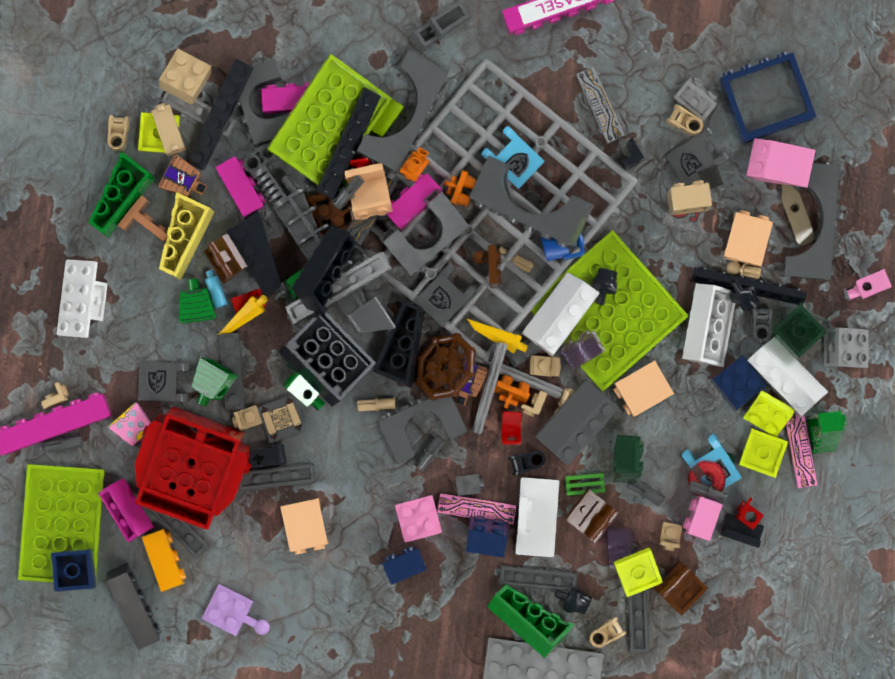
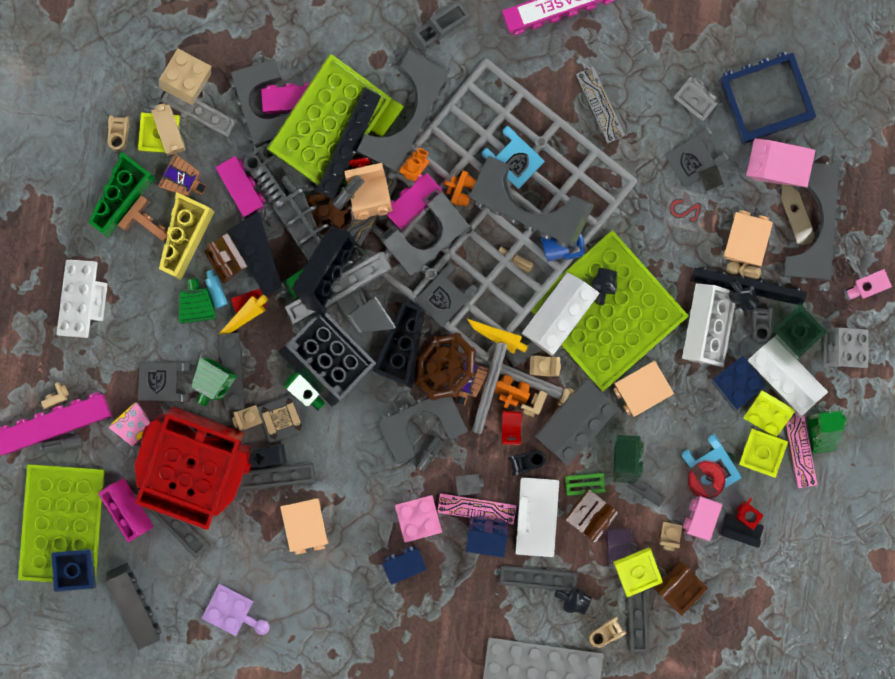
light orange brick [142,529,186,592] -> none
black plate [186,59,254,171] -> none
tan axle [357,397,396,412] -> none
reddish brown plate [473,245,502,289] -> none
green wedge [487,585,575,659] -> none
brick [560,330,606,371] -> none
black panel [621,138,644,171] -> none
tan piece [665,104,703,137] -> none
tan brick [667,181,712,216] -> none
dark grey axle [688,481,727,504] -> none

